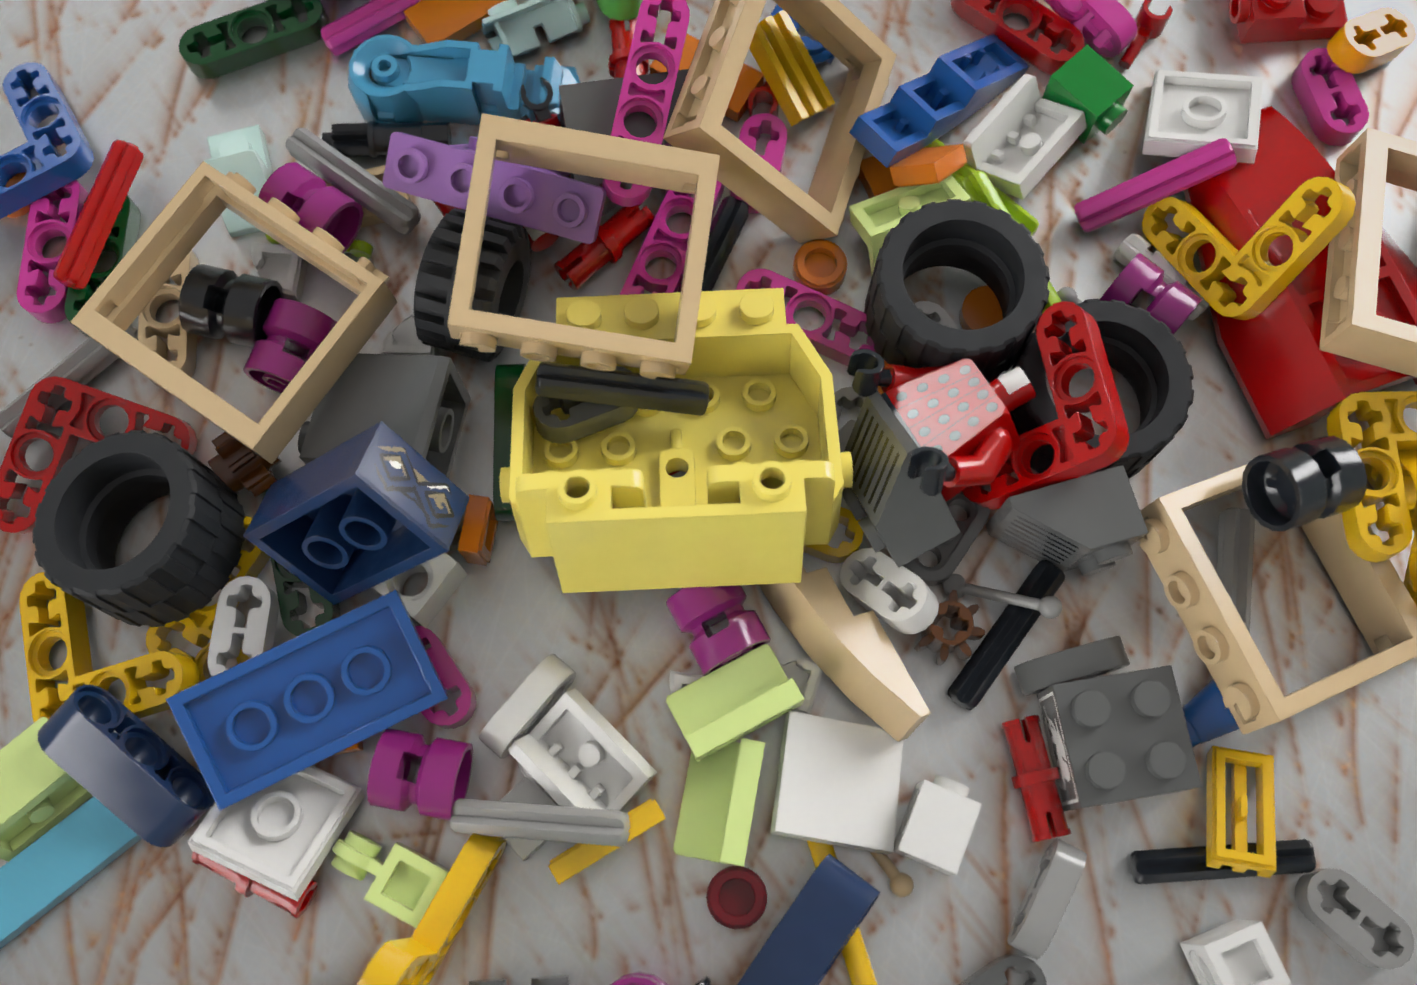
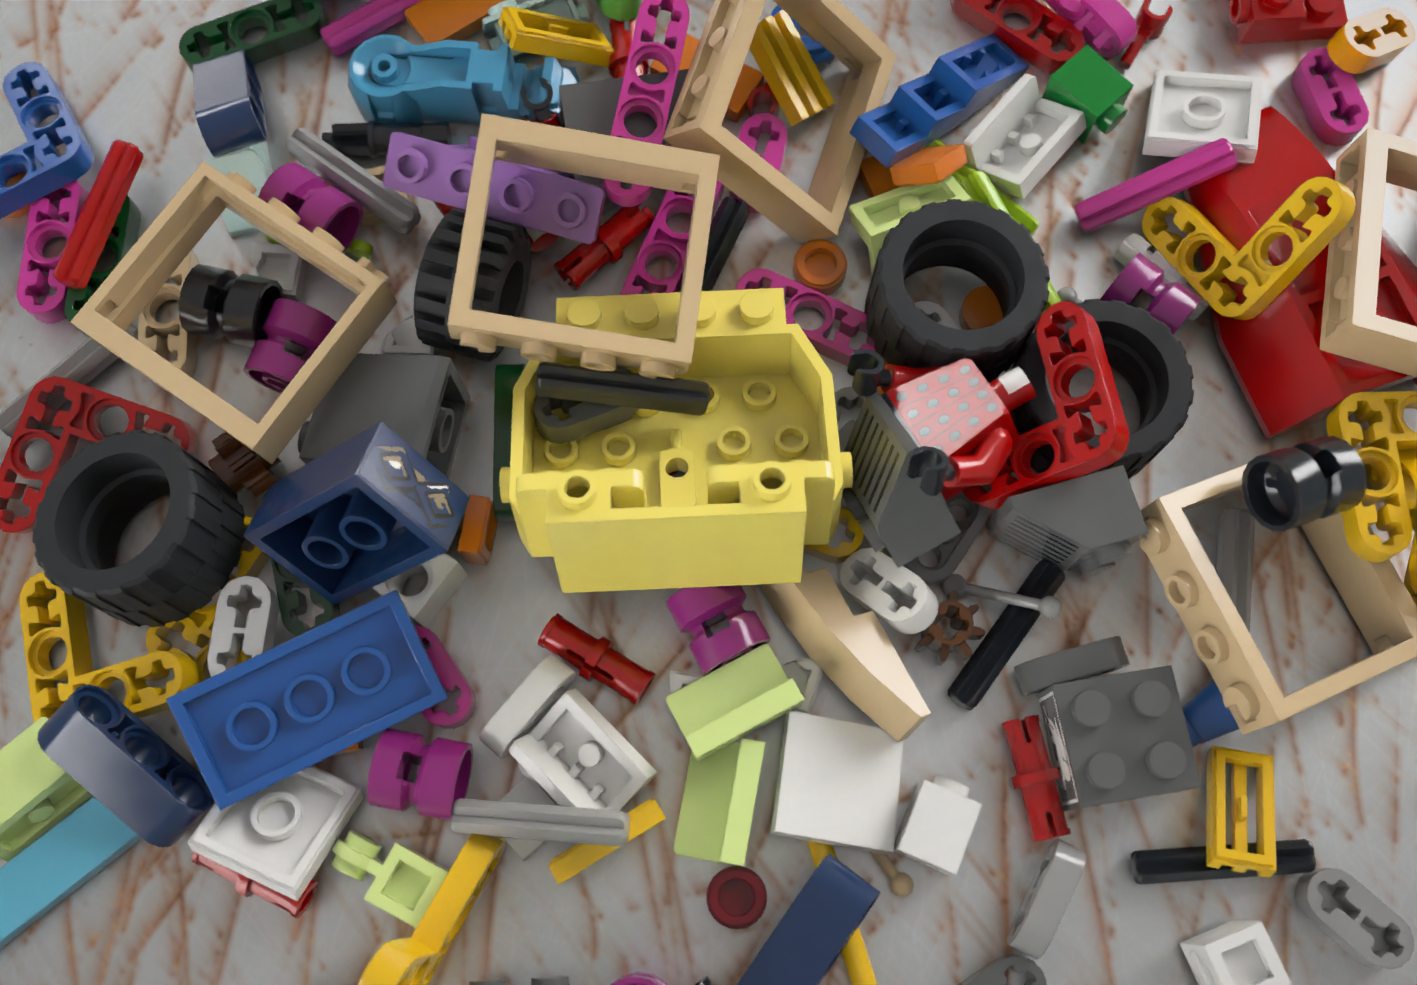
none -> dark blue beam [193,49,268,157]
none -> yellow tile [498,6,614,67]
none -> red pin [537,613,655,706]

